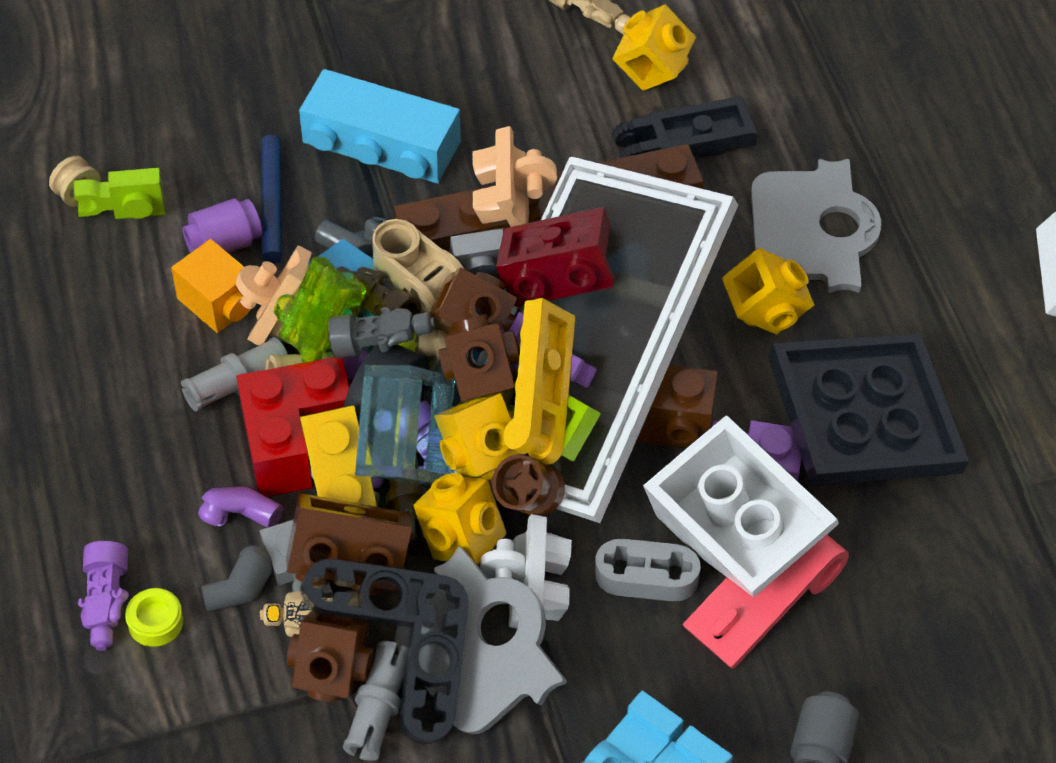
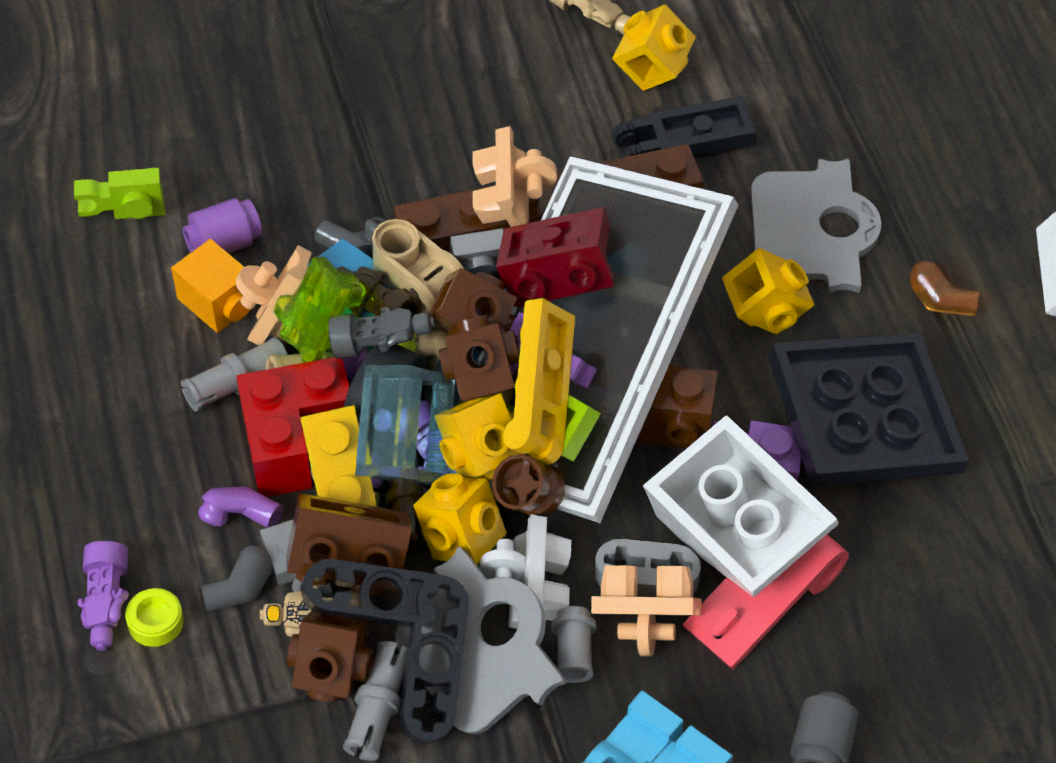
tan bush [49,156,101,207] -> none
dark blue bar [261,135,282,263] -> none
medium azure brick [299,69,461,184] -> none
none -> light grey pin [551,606,597,683]
none -> light nougat hips [591,565,702,656]
none -> clear orange arm [909,261,979,316]

